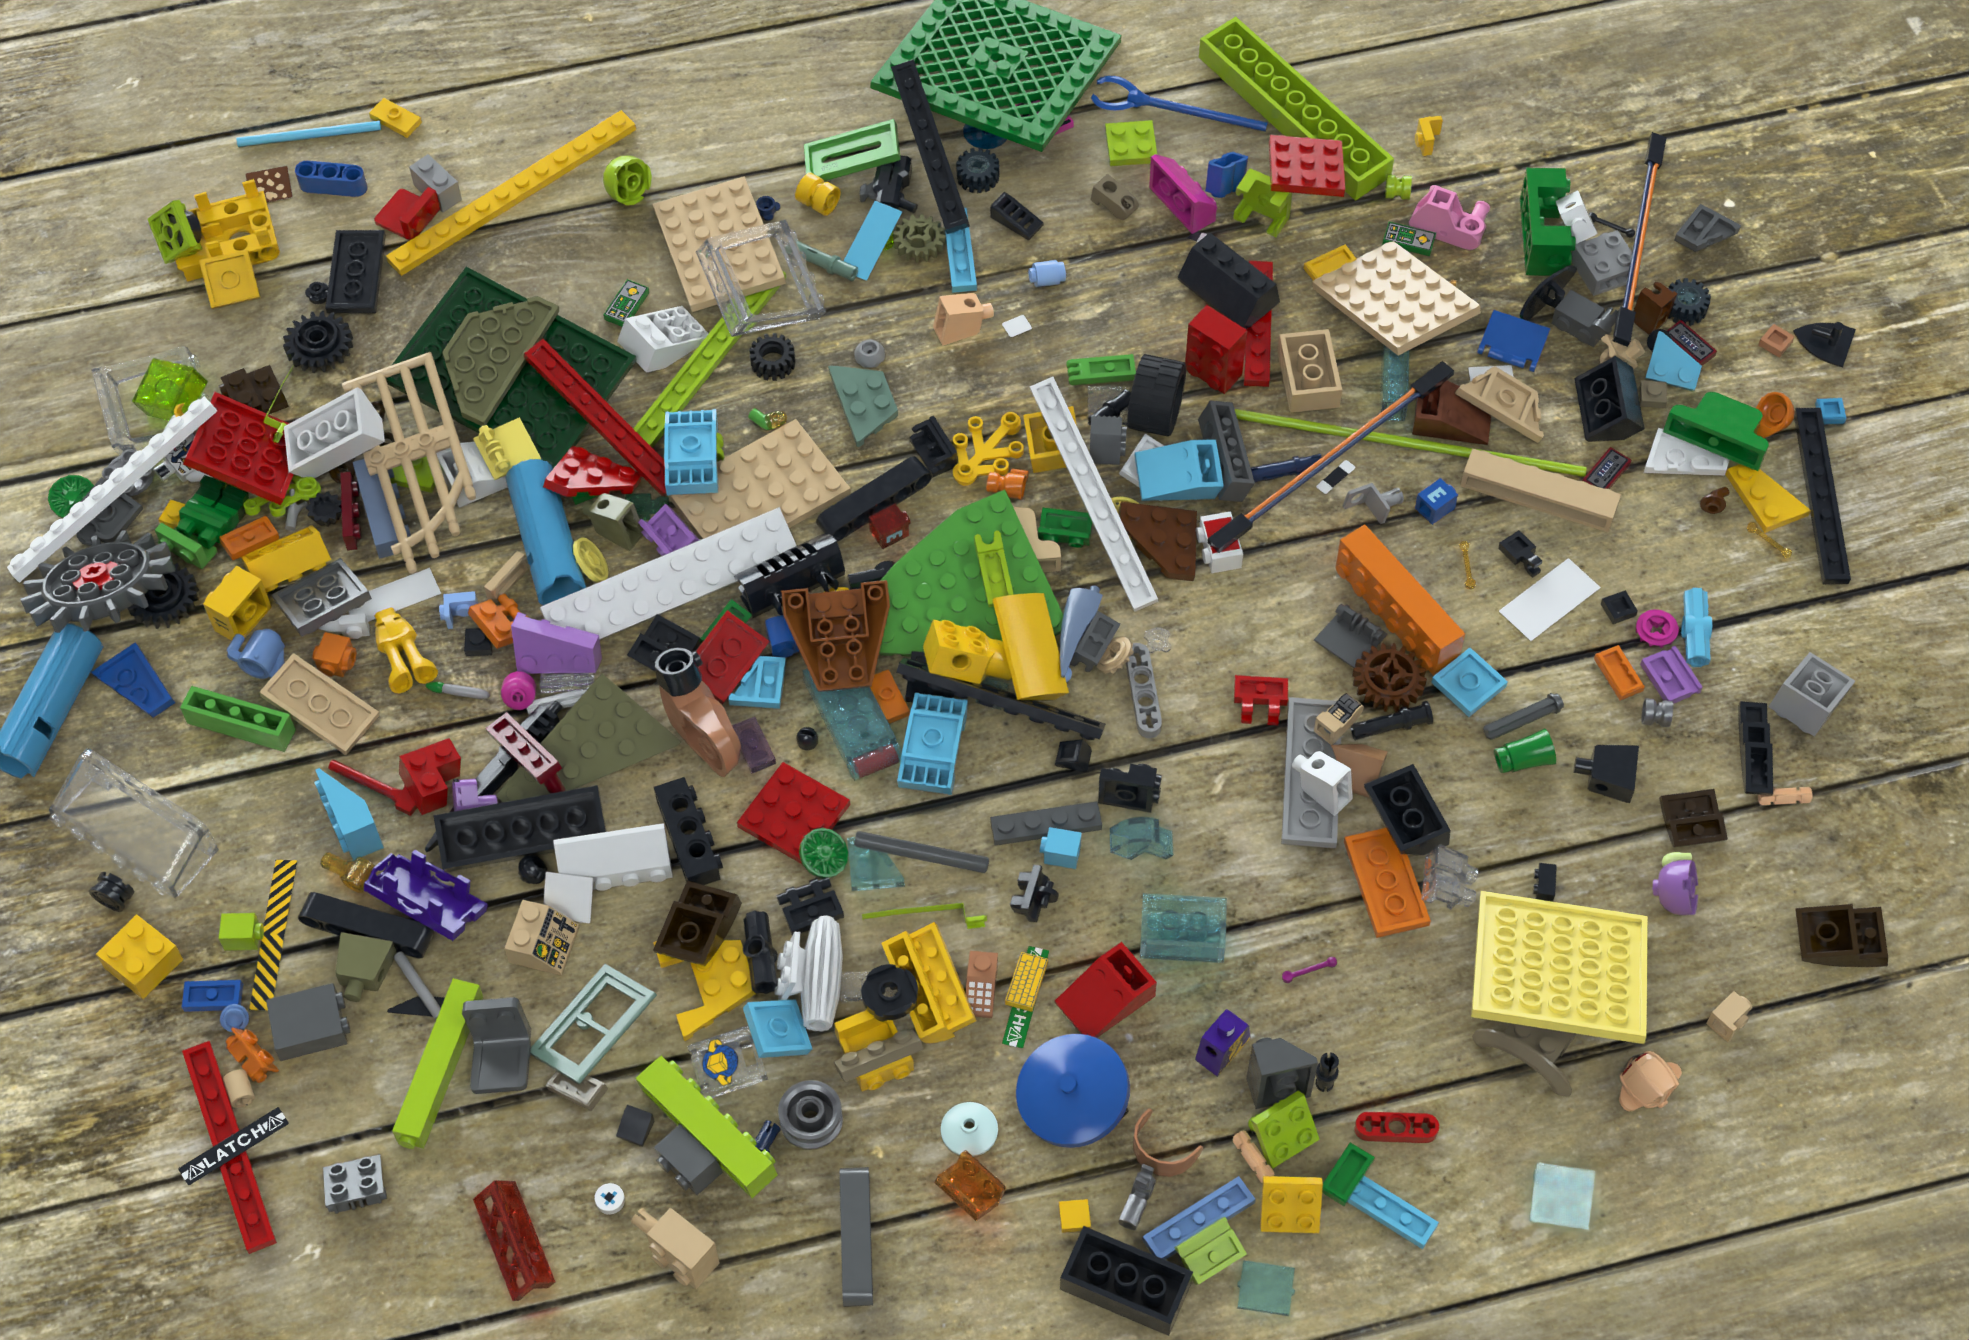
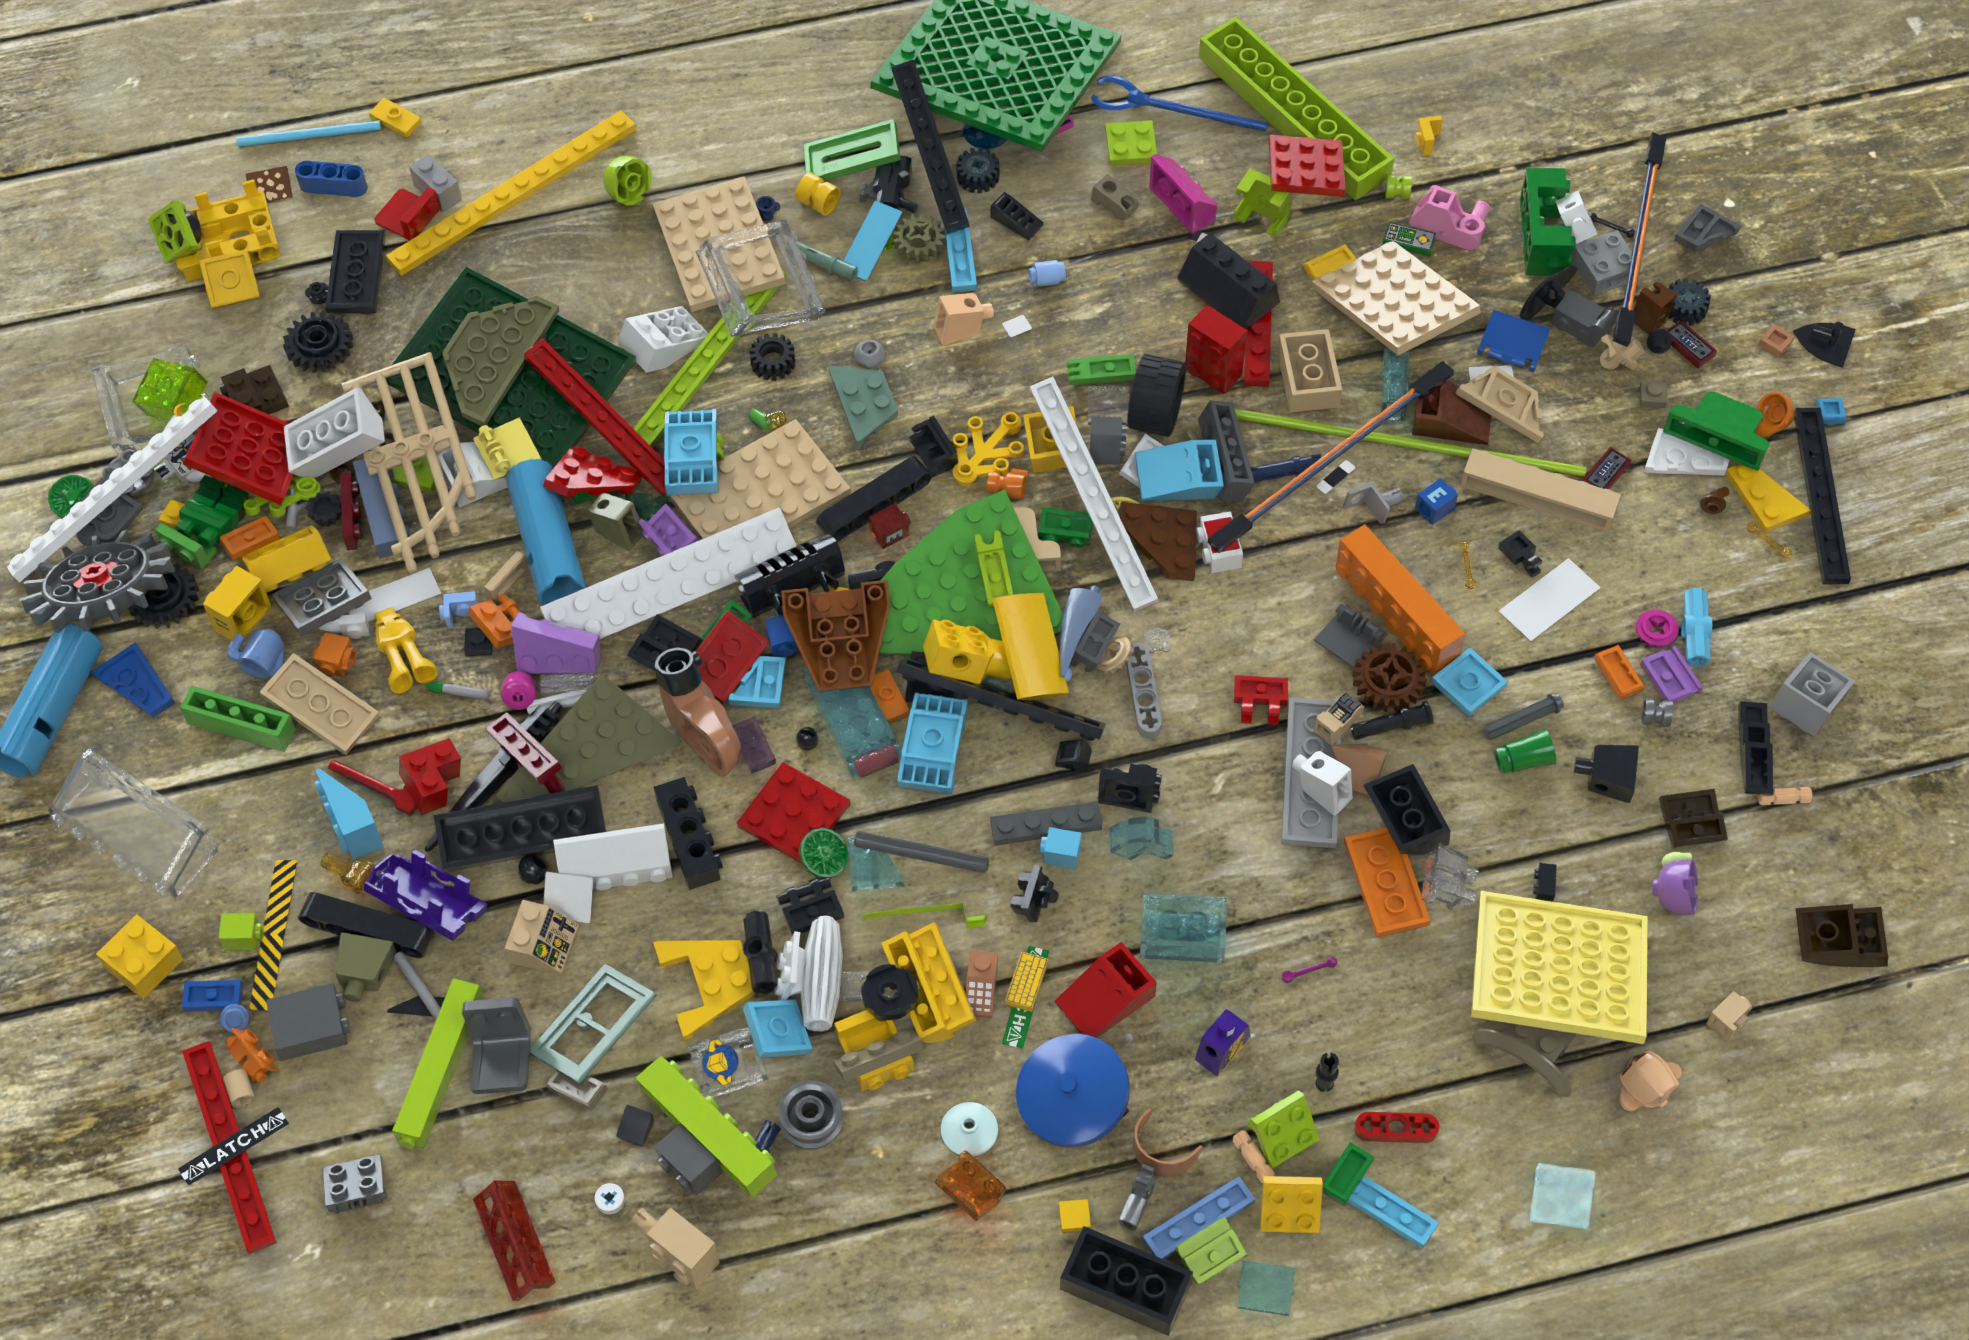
black wheel [89,872,135,912] -> none
lime piece [264,365,294,443] -> none
medium lavender piece [452,779,497,811] -> none
light yellow wheel [573,537,609,583] -> none
tile [603,279,650,327] -> none
dark brown slope [653,881,742,966] -> none
dark grey beam [839,1167,873,1307] -> none
black pin [1088,389,1131,425] -> none
blue brick [1205,152,1248,198] -> none
dark grey slope [1246,1038,1318,1109] -> none
black slope [1574,356,1645,442] -> none
black plate [1601,590,1638,624] -> none
medium azure wing [1645,331,1702,391] -> none

